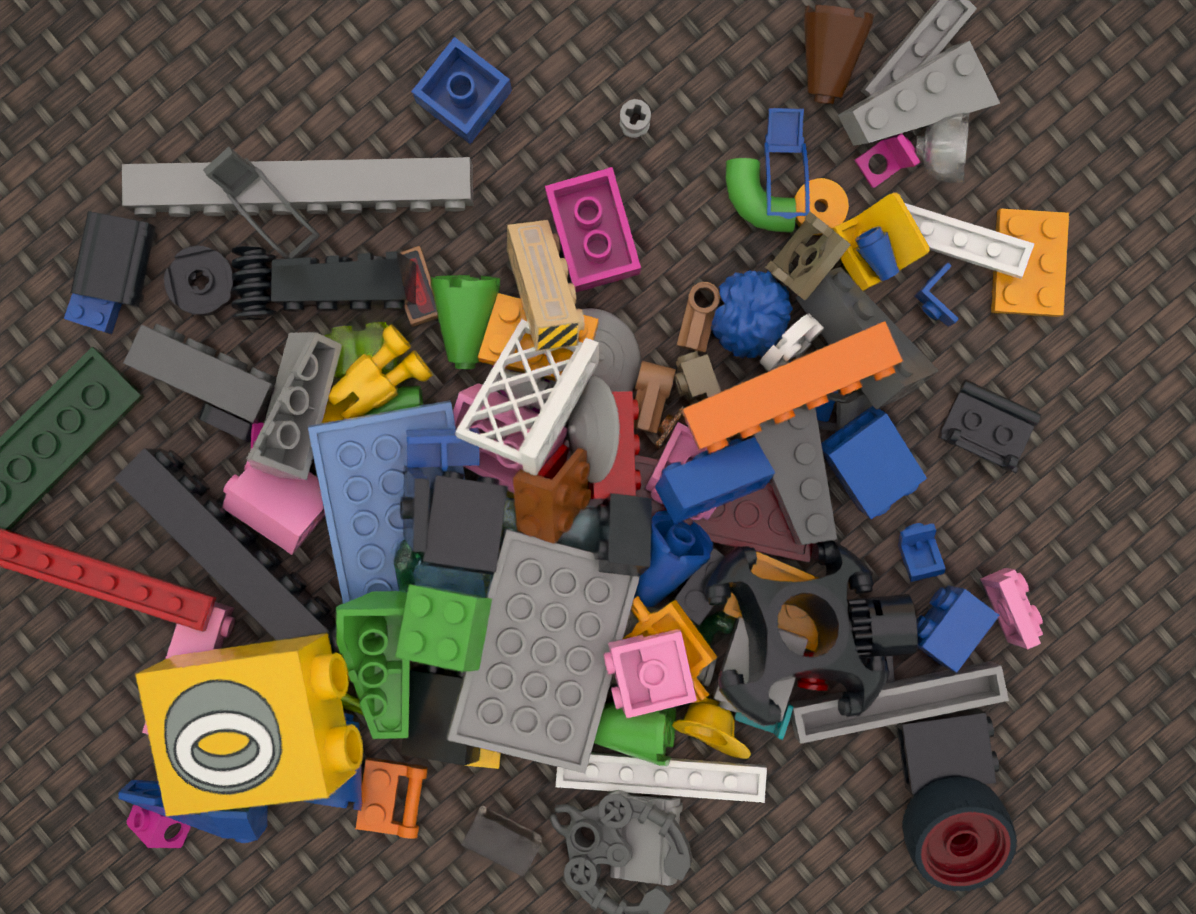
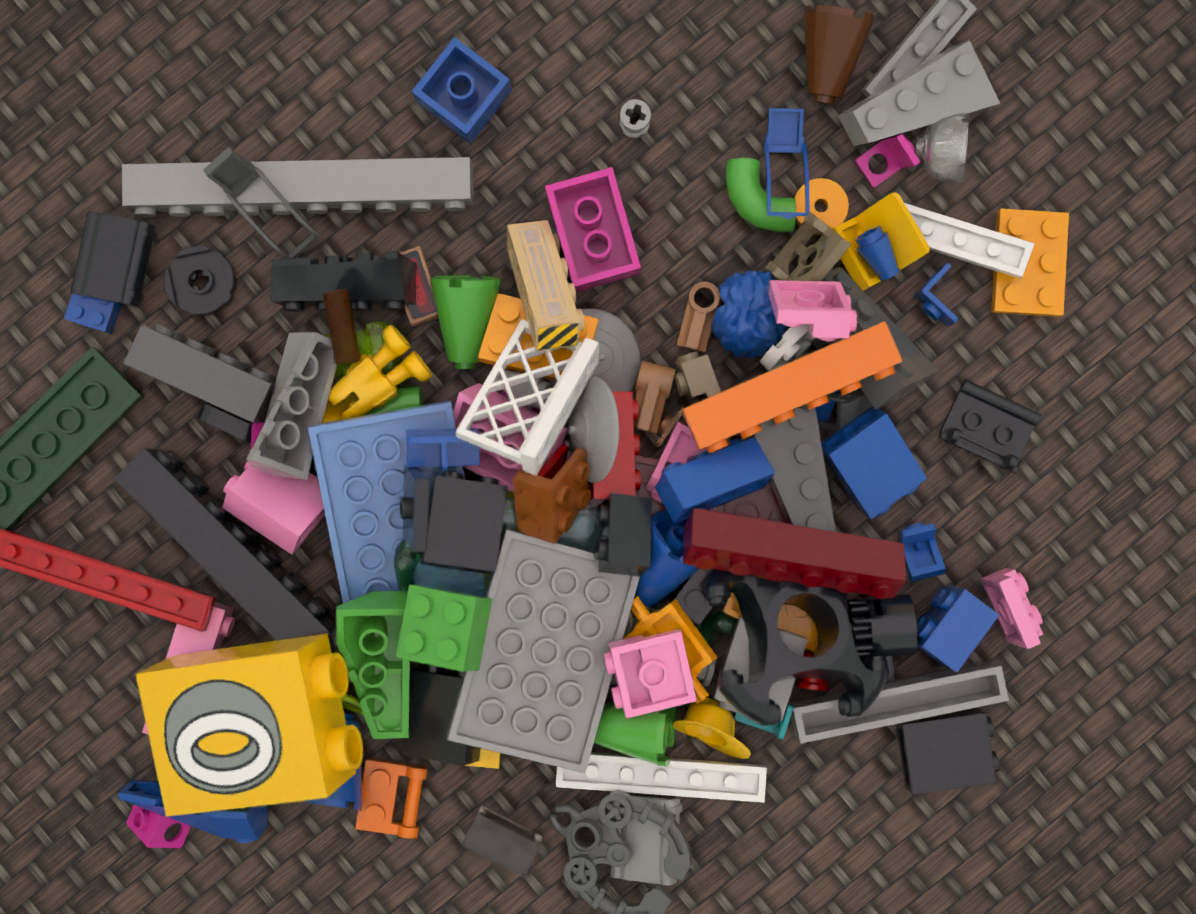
black piece [232,246,276,321] -> none
wheel [902,777,1017,892] -> none
none -> reddish brown piece [323,289,361,365]
none -> dark red brick [683,508,906,599]
none -> bright pink plate [768,280,857,341]

